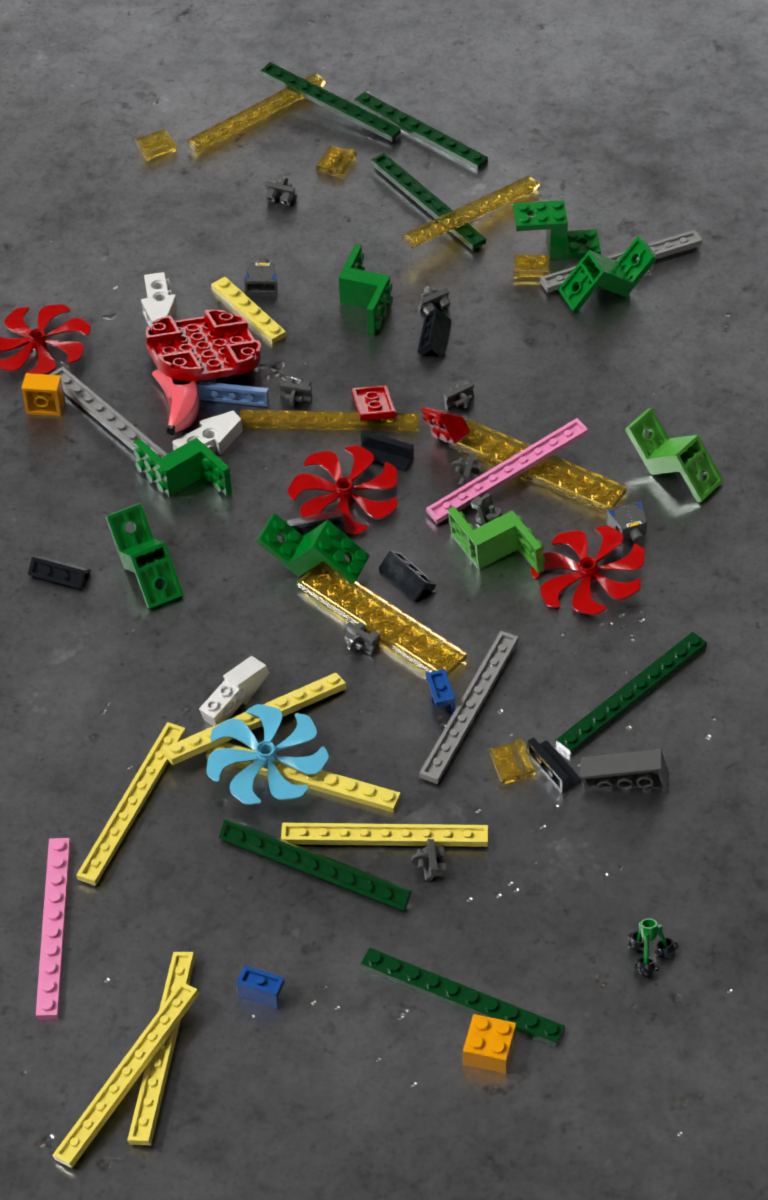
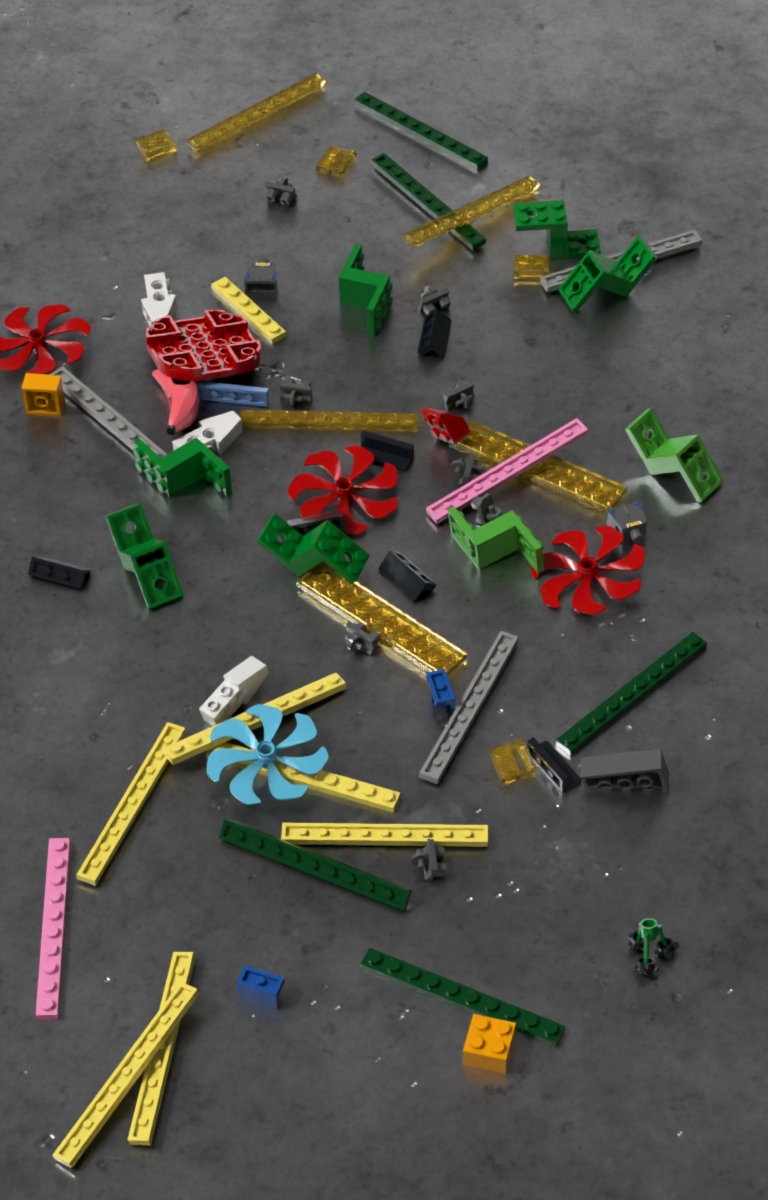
dark green plate [260,62,401,142] -> none
red tile [352,385,396,421] -> none

